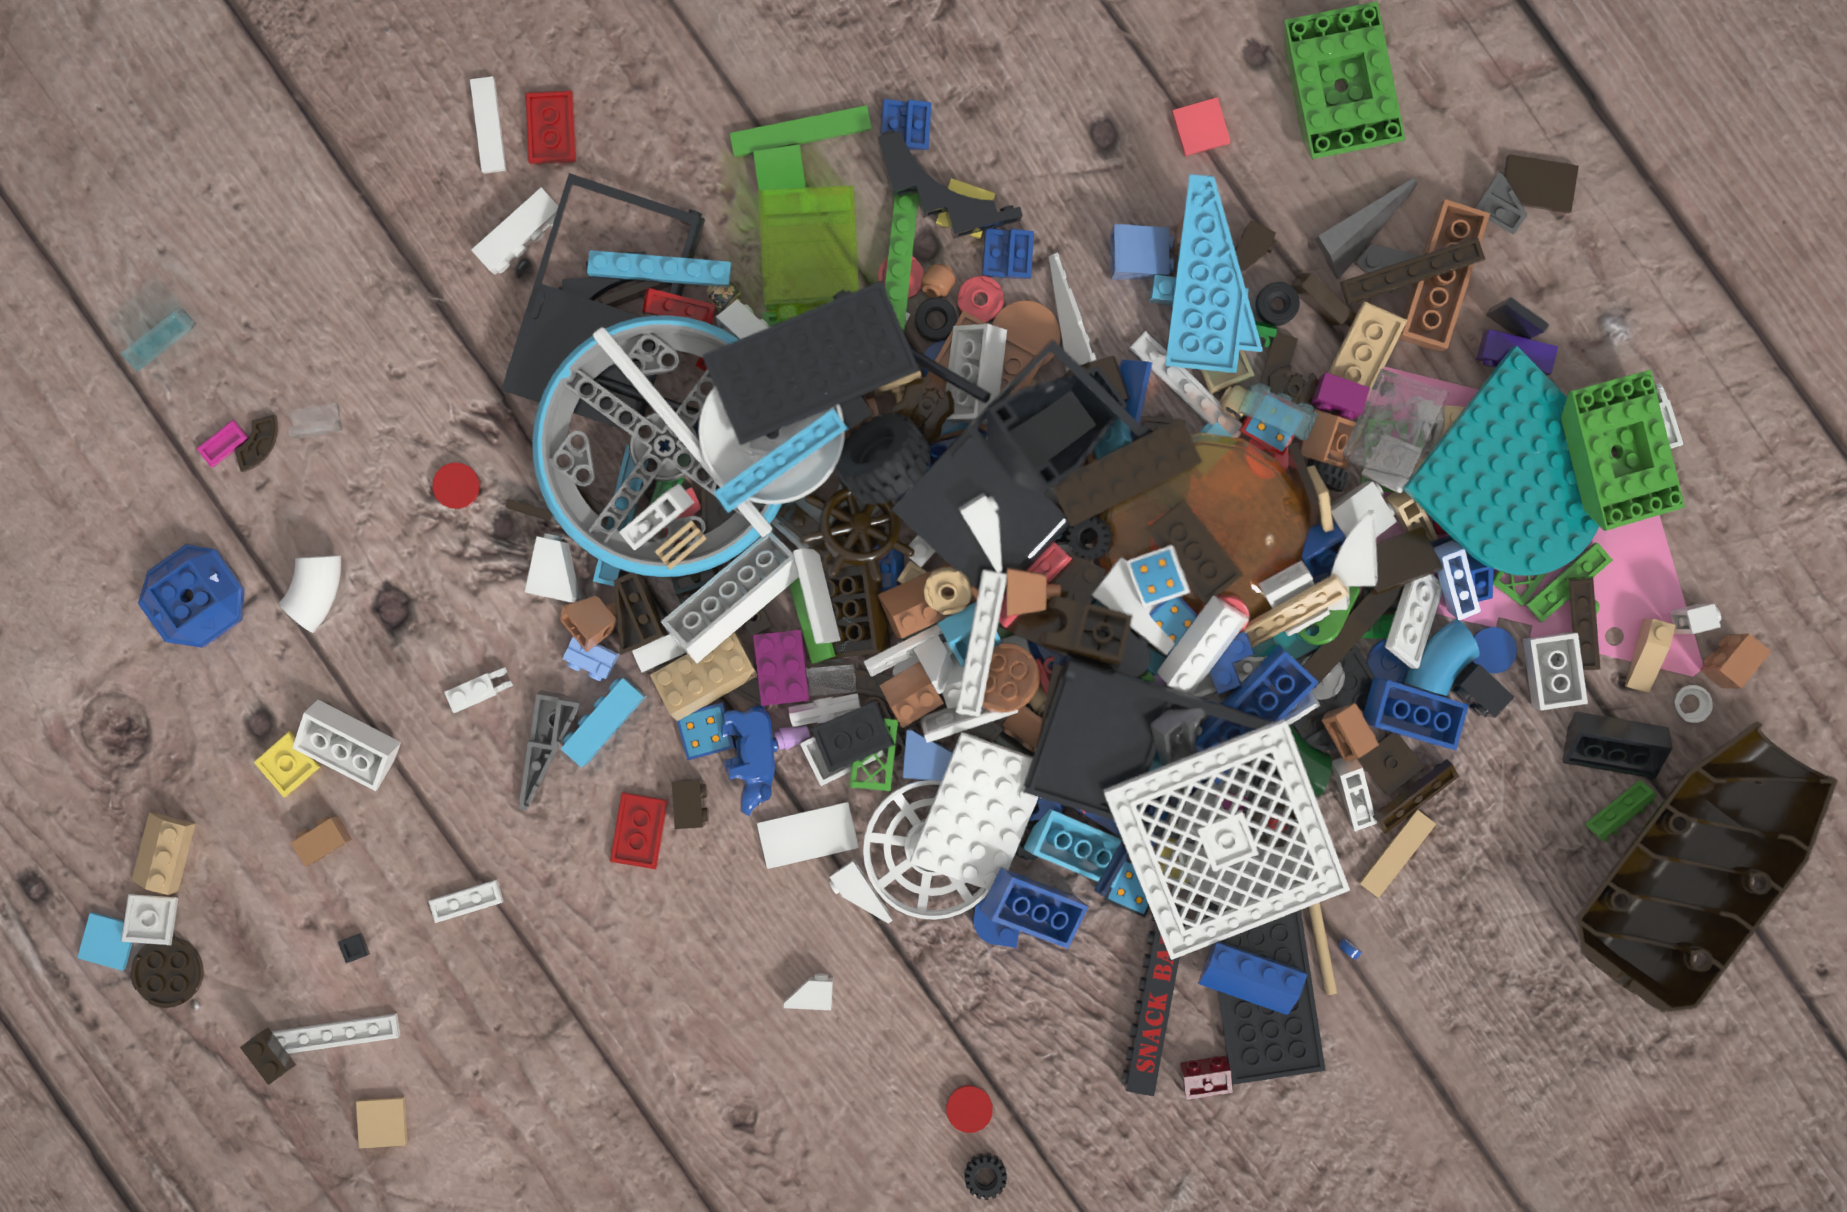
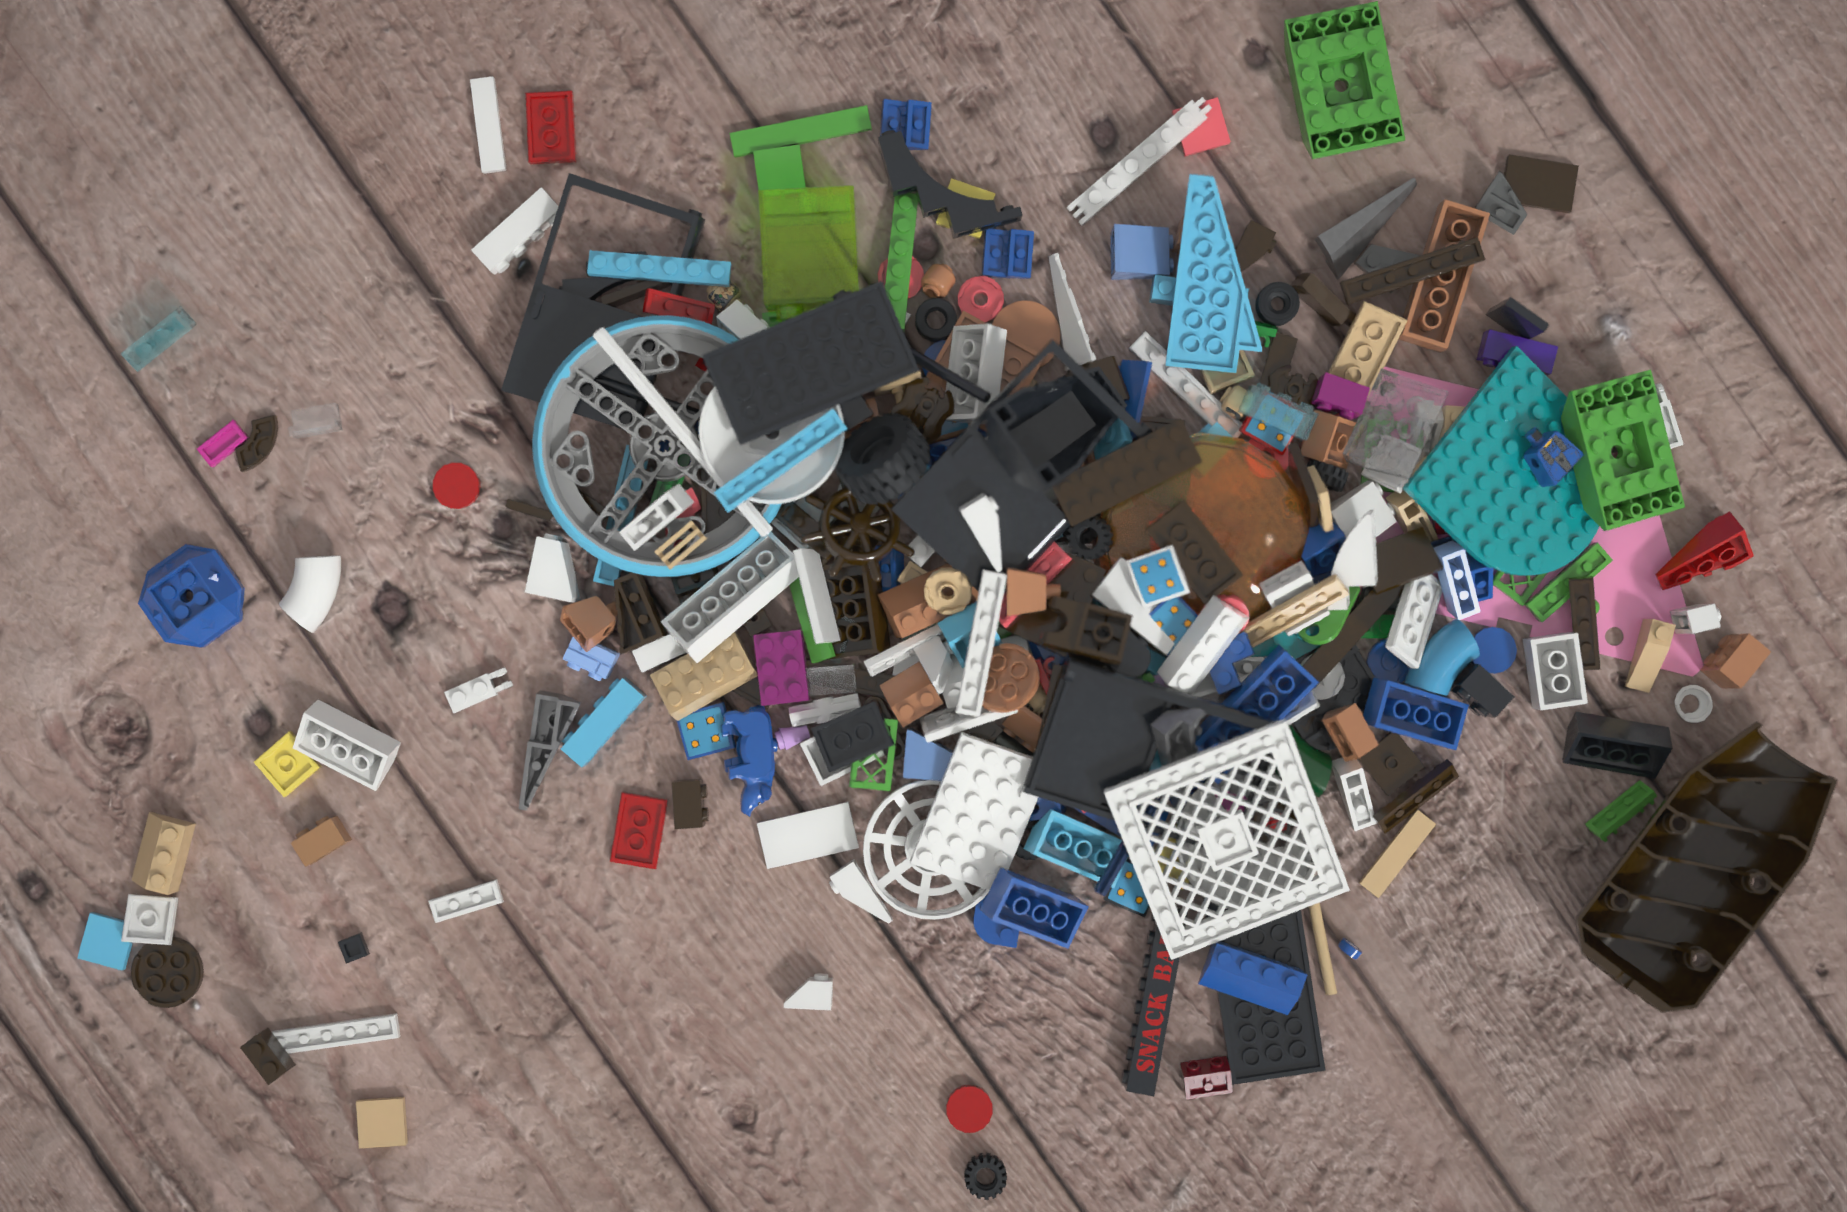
none -> white hinge [1067,97,1212,226]
none -> torso [1524,427,1584,487]
none -> red wedge [1655,511,1754,590]

